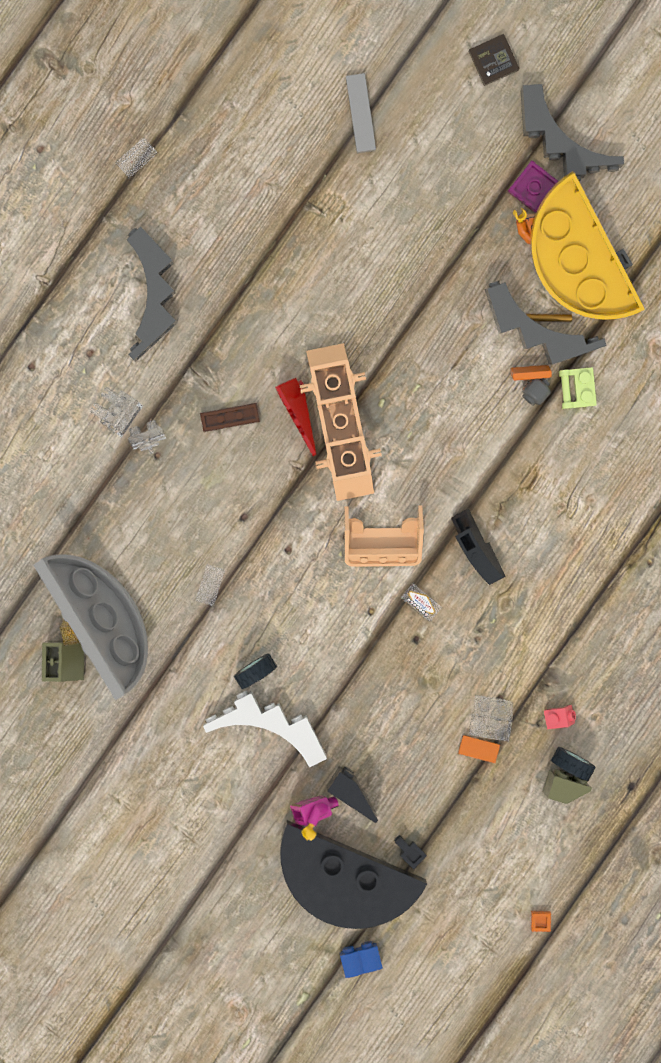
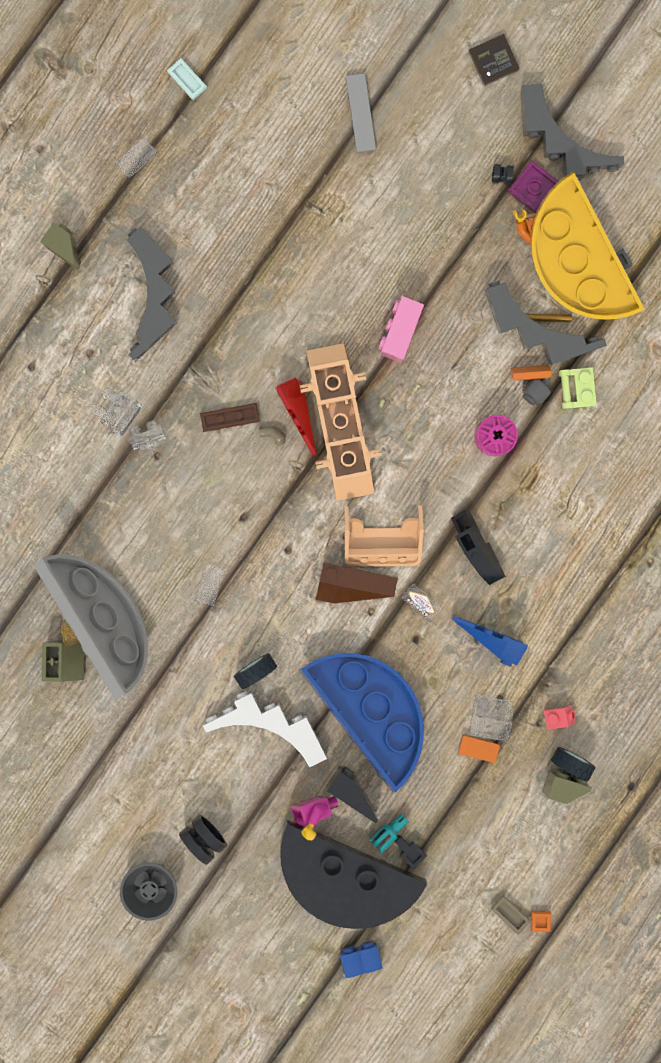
none -> olive slope [40,222,80,270]
none -> dark grey piece [120,863,177,921]
none -> light aqua tile [167,58,207,101]
none -> black wheel [179,814,227,865]
none -> dark tan arm [259,426,286,445]
none -> blue plate [299,653,424,792]
none -> reddish brown wedge [316,562,398,604]
none -> teal arm [369,813,409,854]
none -> bright pink brick [378,296,424,363]
none -> blue wedge [451,615,528,667]
none -> dark pink wheel [474,415,518,457]
none -> dark tan tile [490,895,531,935]
none -> black wheel [492,164,514,185]

